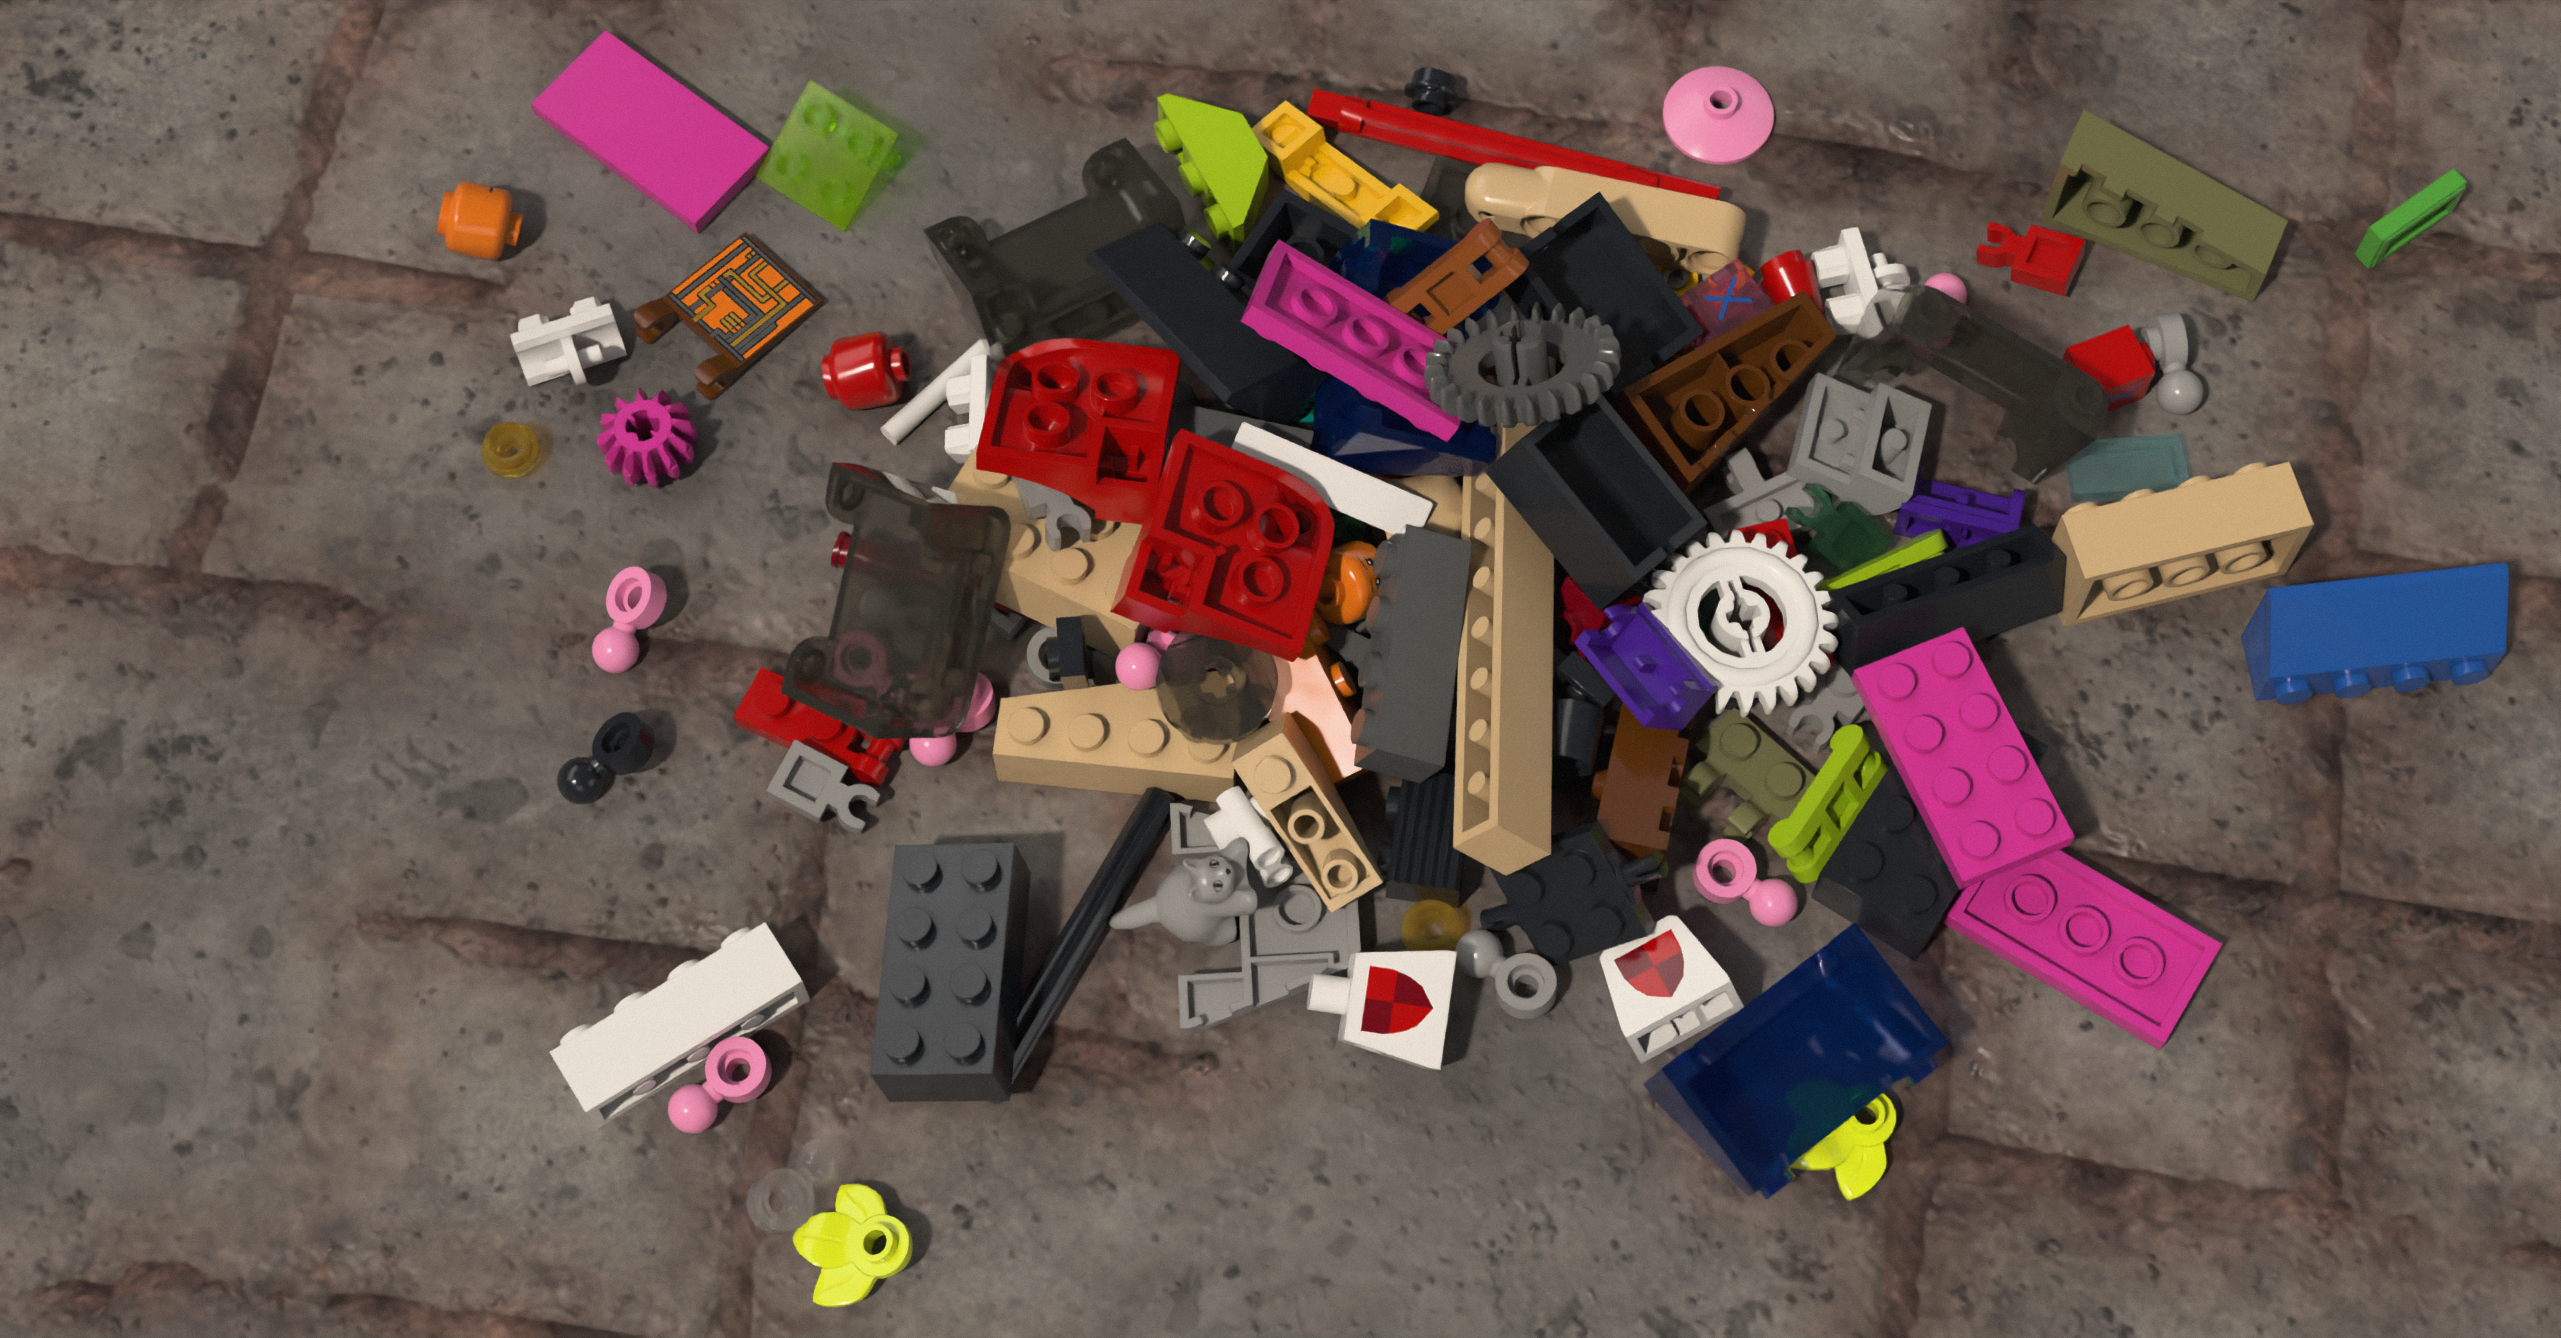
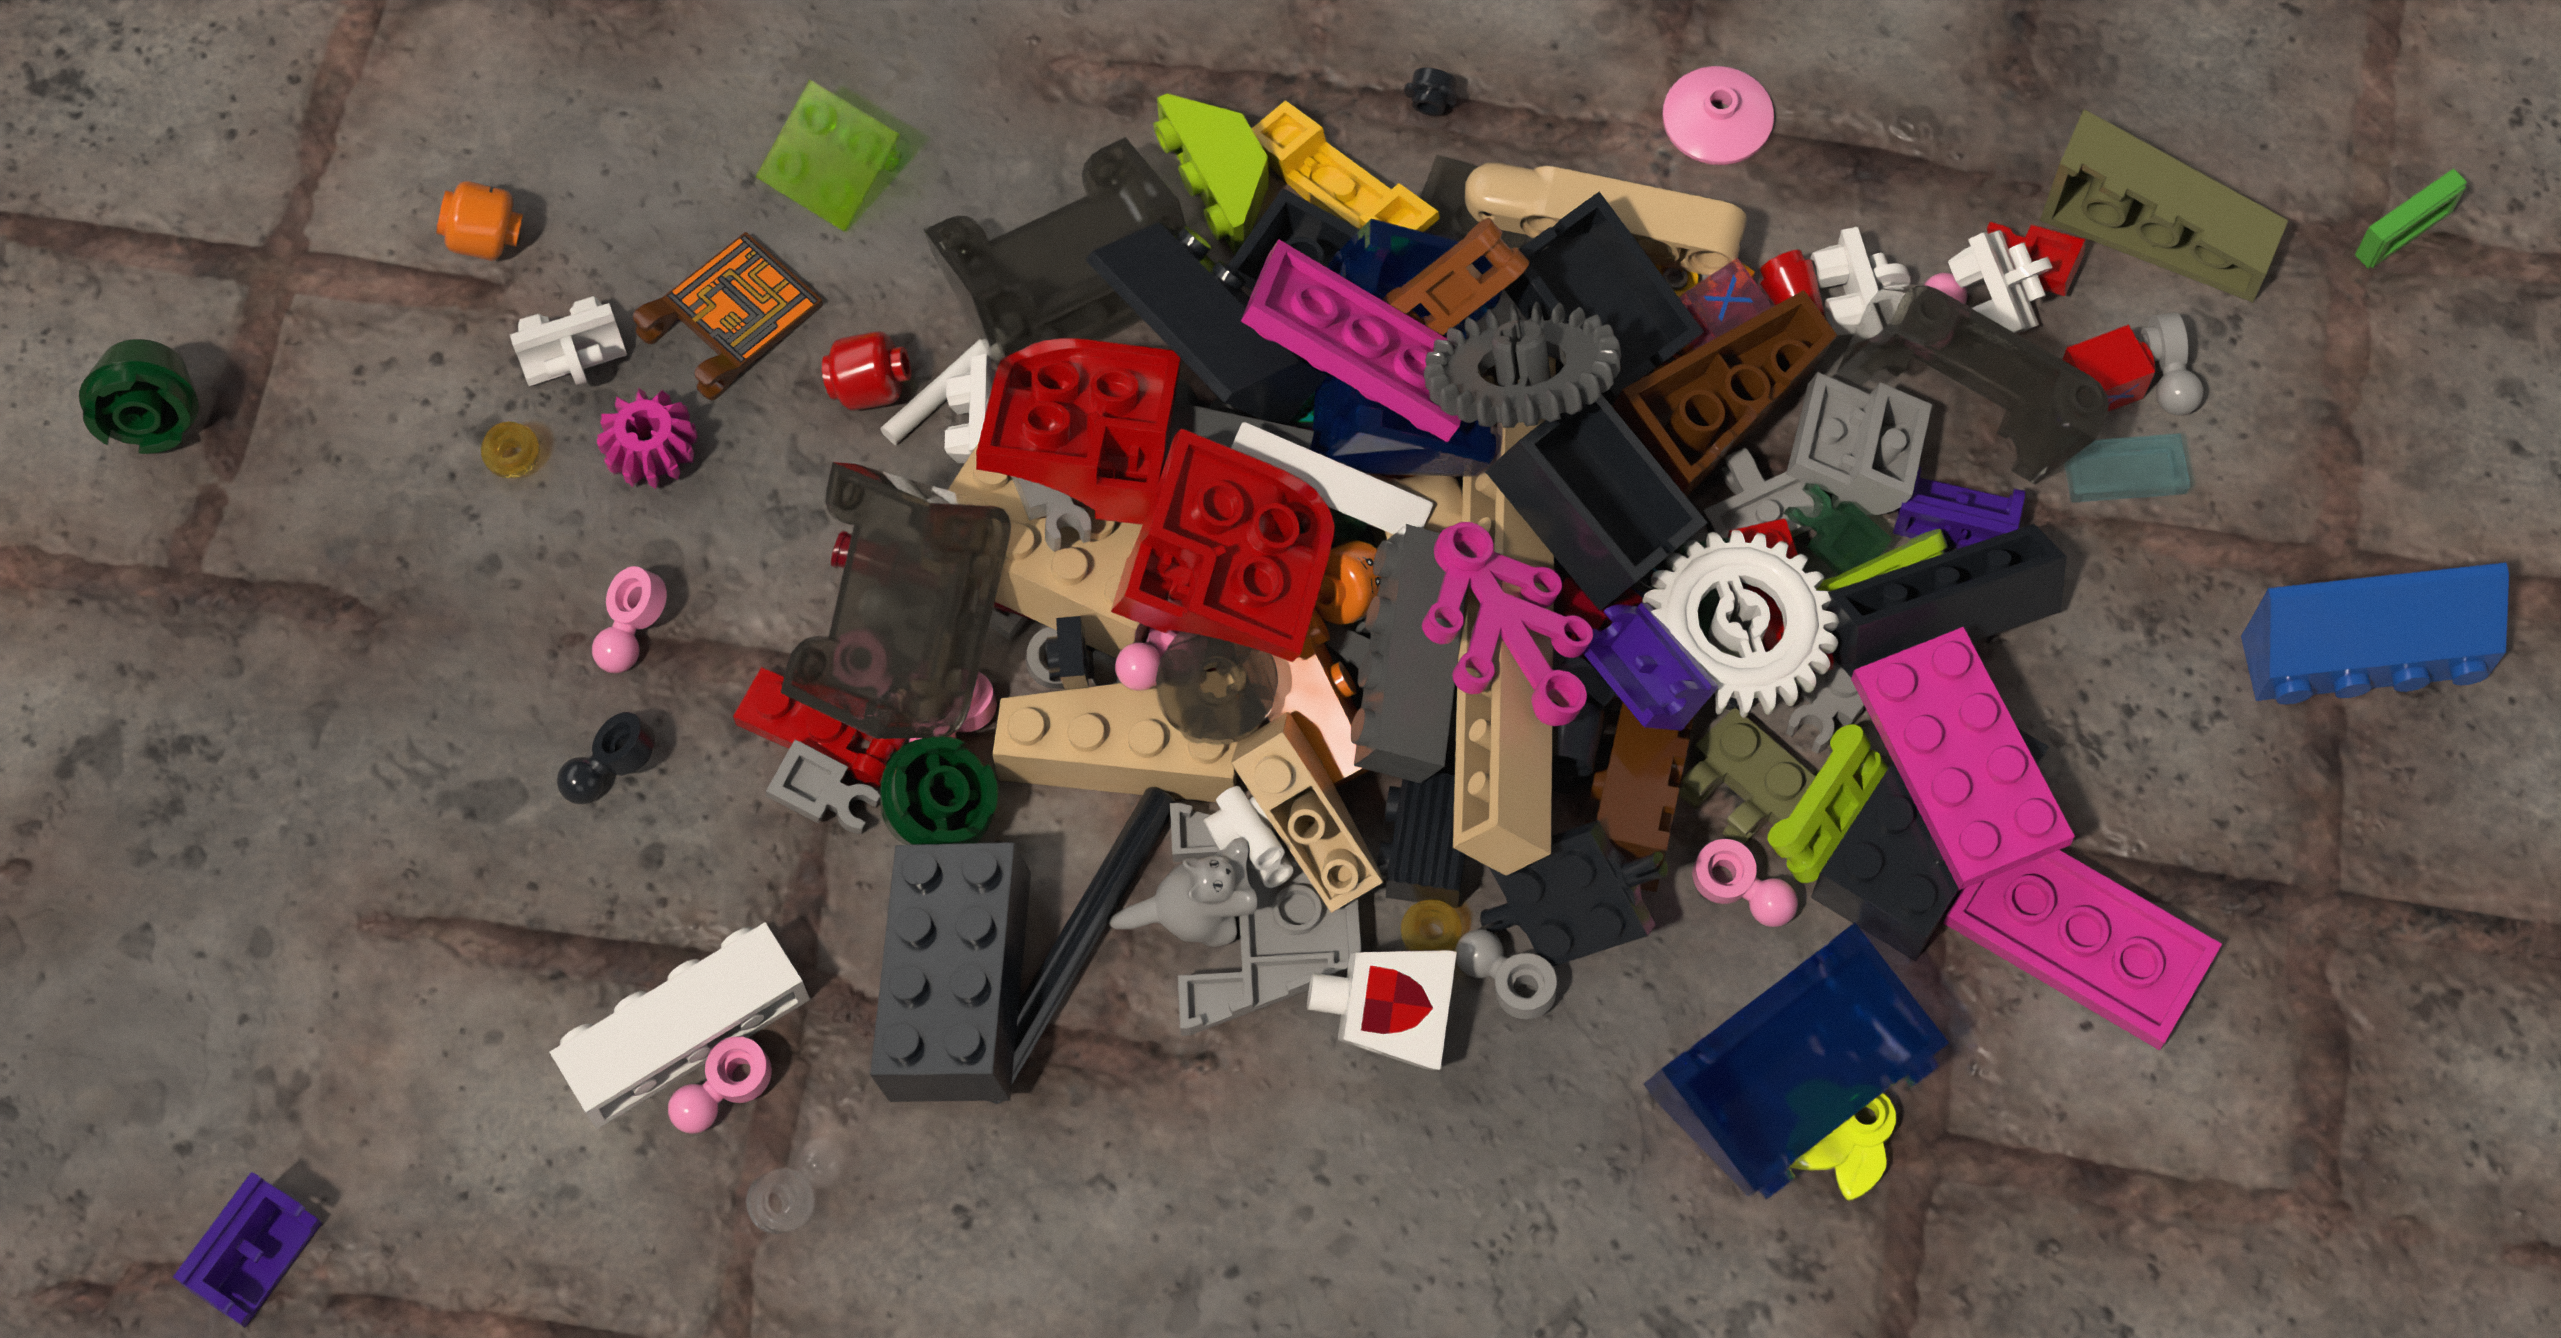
dark pink tile [531,30,772,233] -> none
neon yellow plate [793,1184,913,1308] -> none
red piece [1307,88,1721,200] -> none
white torso [1600,915,1745,1064] -> none
tan brick [2051,462,2314,627] -> none
none -> dark green cone [79,339,199,454]
none -> dark purple hinge [173,1171,322,1328]
none -> dark green cone [880,736,998,845]
none -> dark pink plant [1422,522,1593,726]
none -> white hips [1948,230,2053,337]

